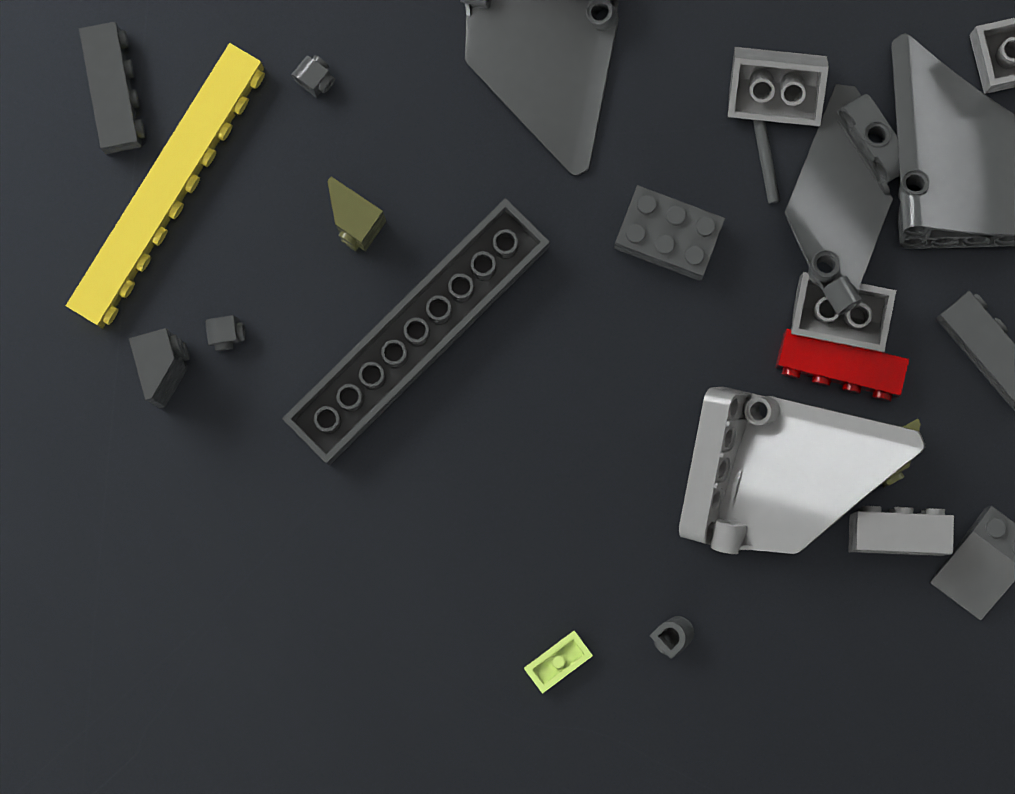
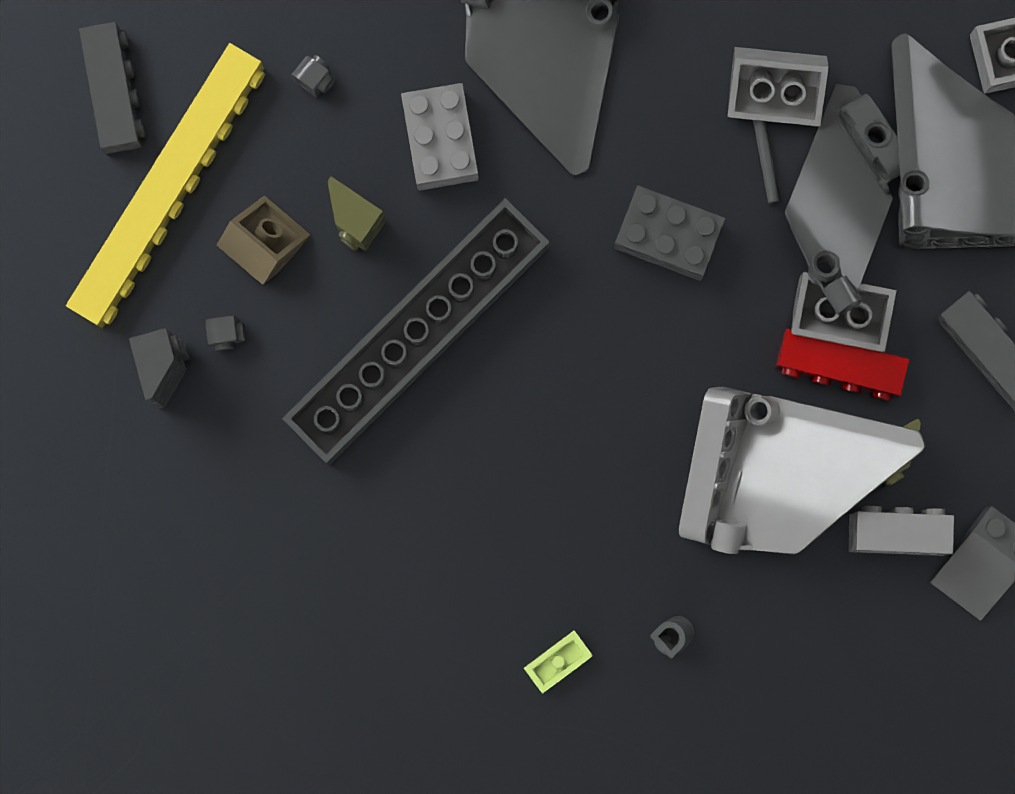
none -> dark tan slope [217,196,310,285]
none -> light grey brick [401,83,479,191]

